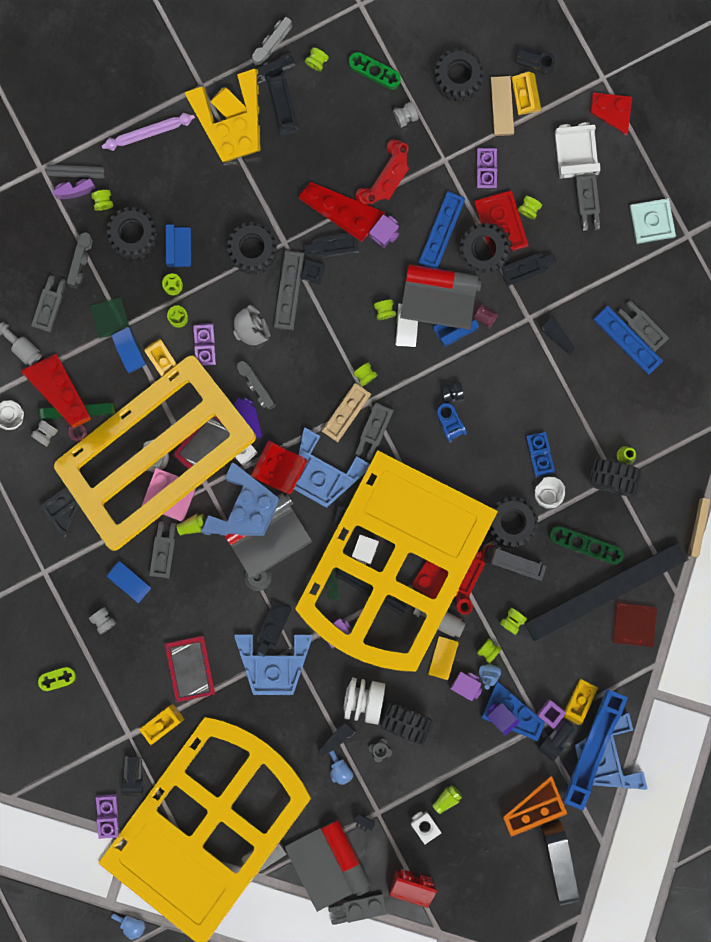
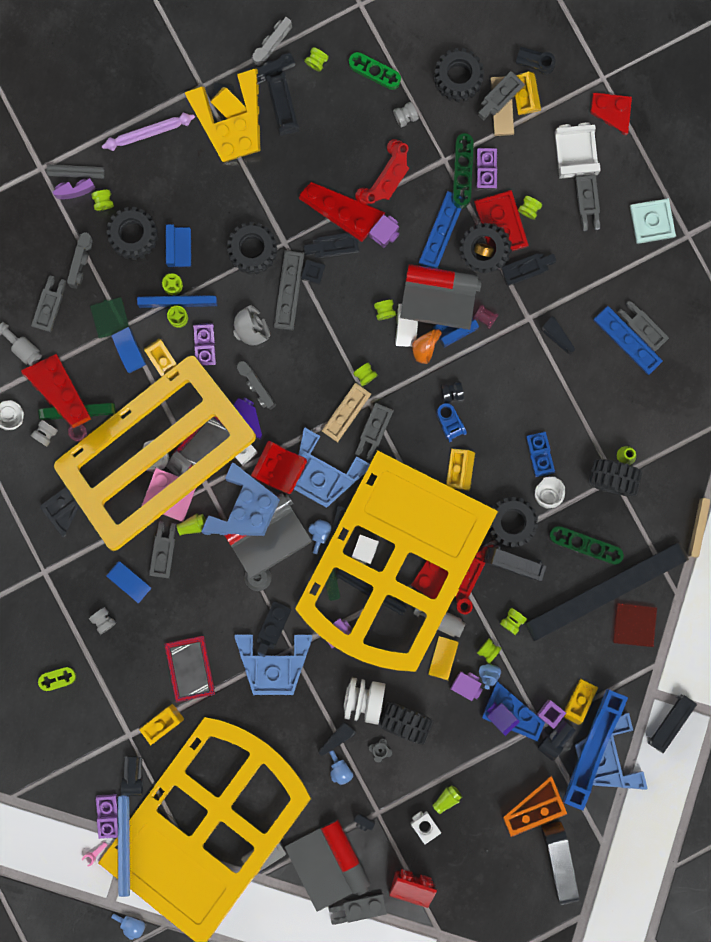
none -> bright pink hand [82,842,108,866]
none -> medium blue axle [118,796,130,897]
none -> blue tile [137,296,217,308]
none -> light grey tile [166,451,192,477]
none -> medium blue piece [309,520,332,554]
none -> orange hat [412,329,441,364]
none -> yellow slope [446,449,475,491]
none -> dark green beam [452,133,474,209]
none -> pearl gold tile [474,243,495,257]
none -> dark grey hinge [478,71,525,121]
none -> black container [647,694,697,754]

